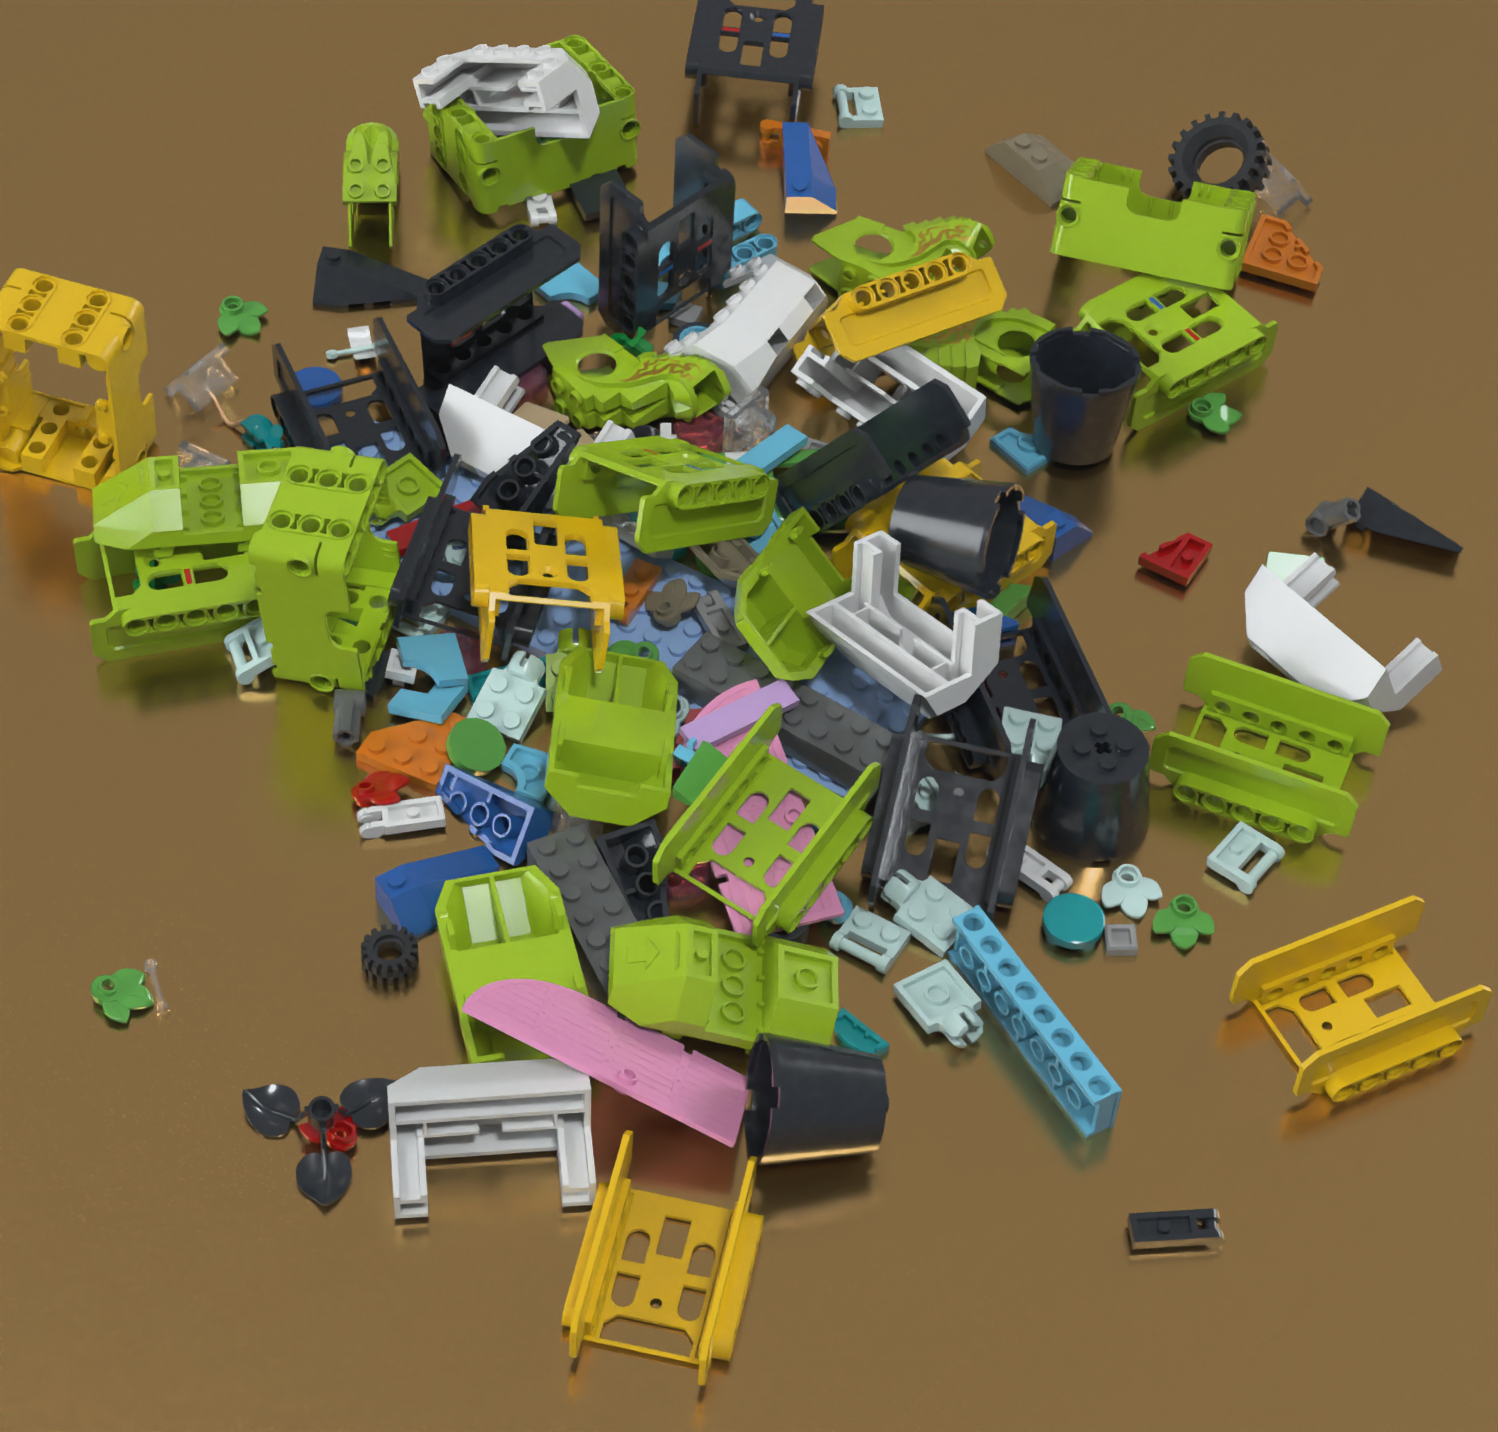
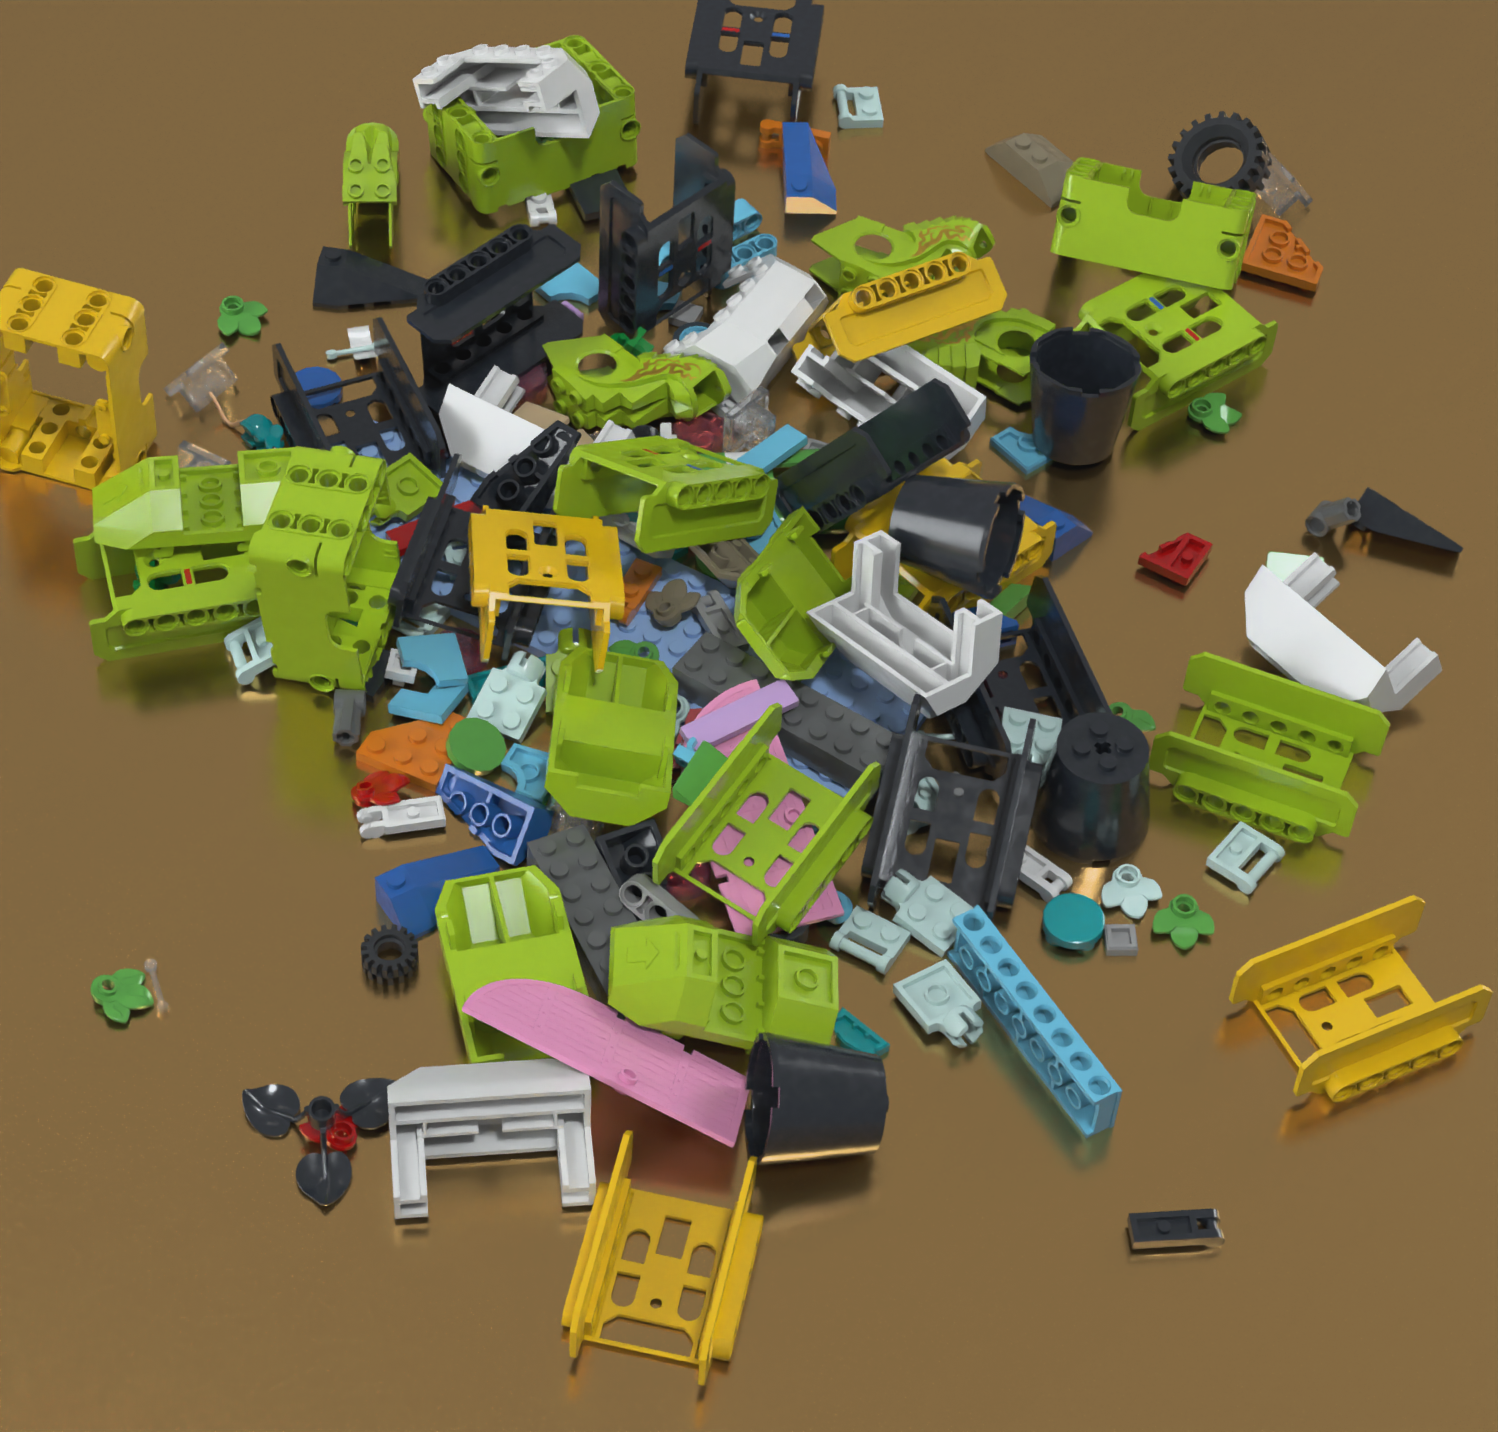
none -> light grey beam [619,874,700,920]

